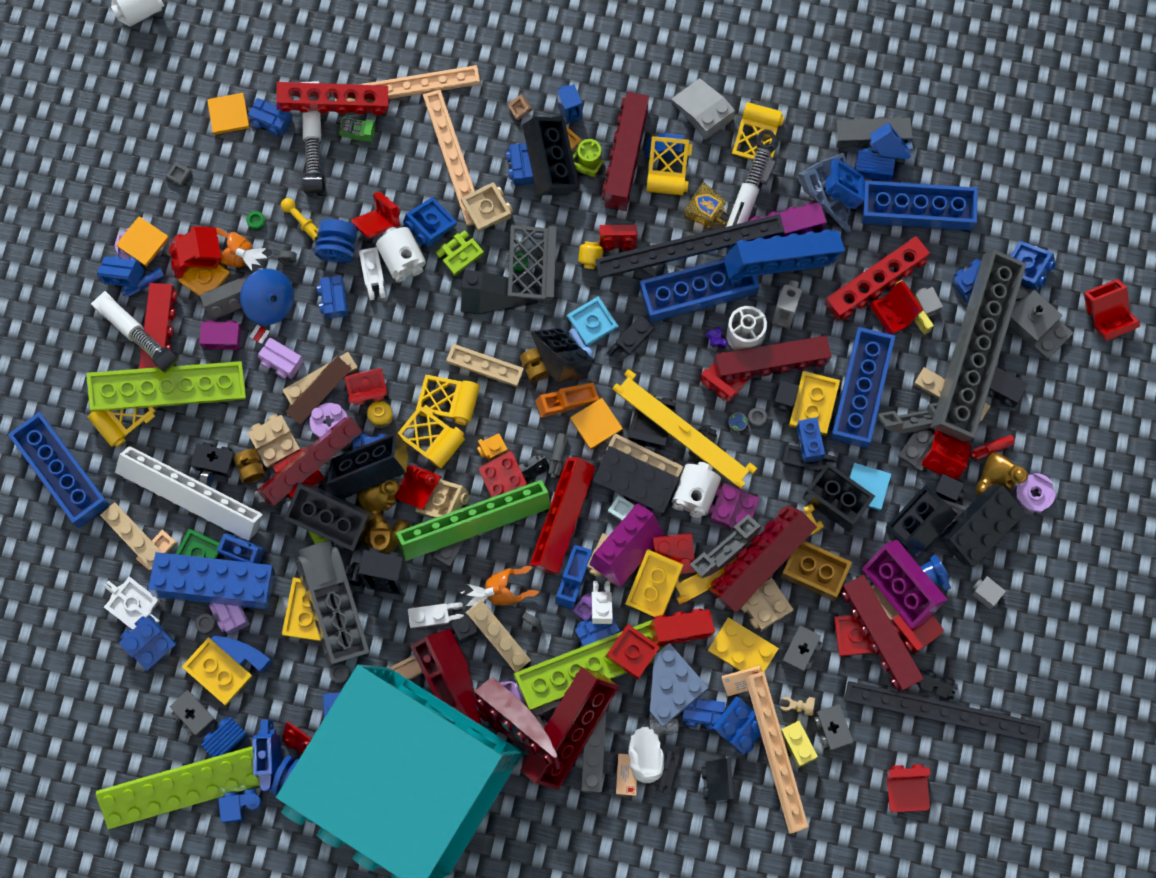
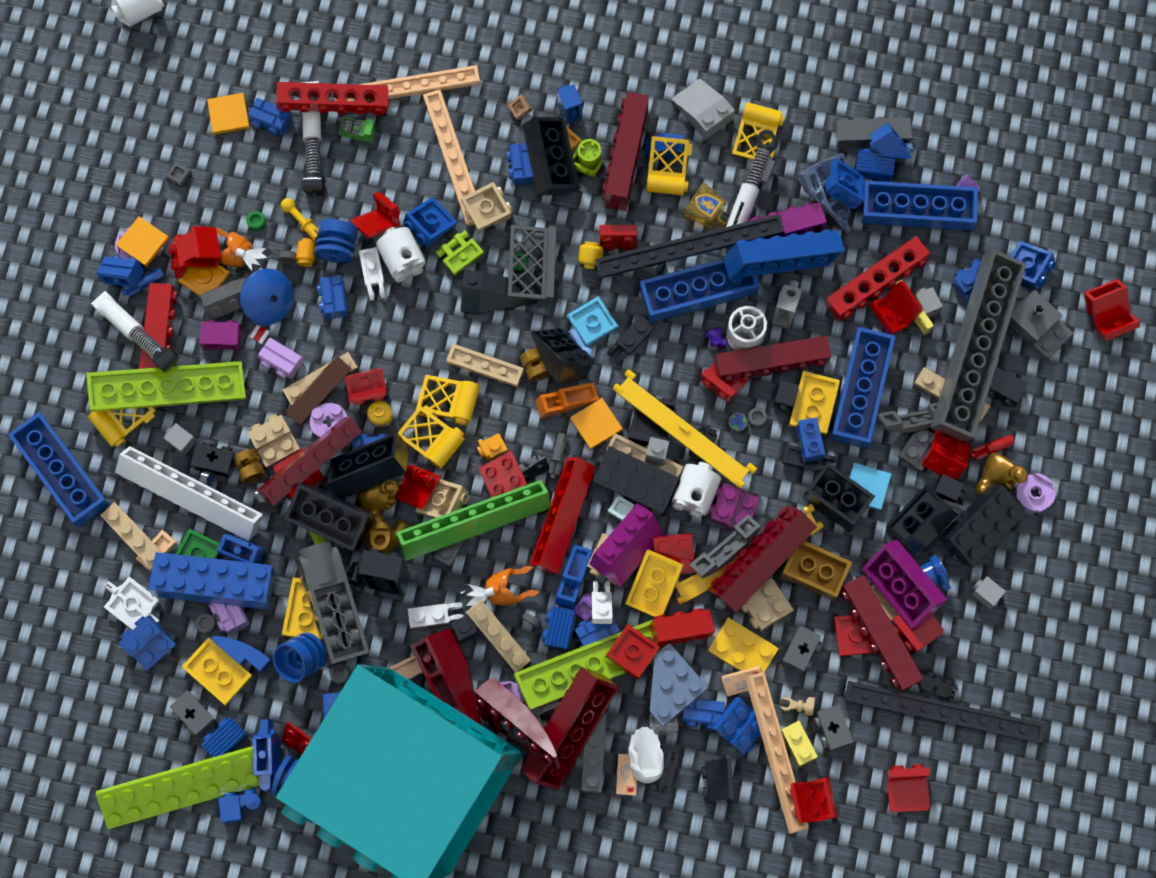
none -> light grey brick [163,423,197,456]
none -> blue wheel [273,632,327,683]
none -> light orange brick [296,238,316,267]
none -> blue brick [542,606,576,652]
none -> light grey brick [645,437,669,466]
none -> red bracket [790,777,838,823]
none -> medium lavender slope [956,175,980,192]

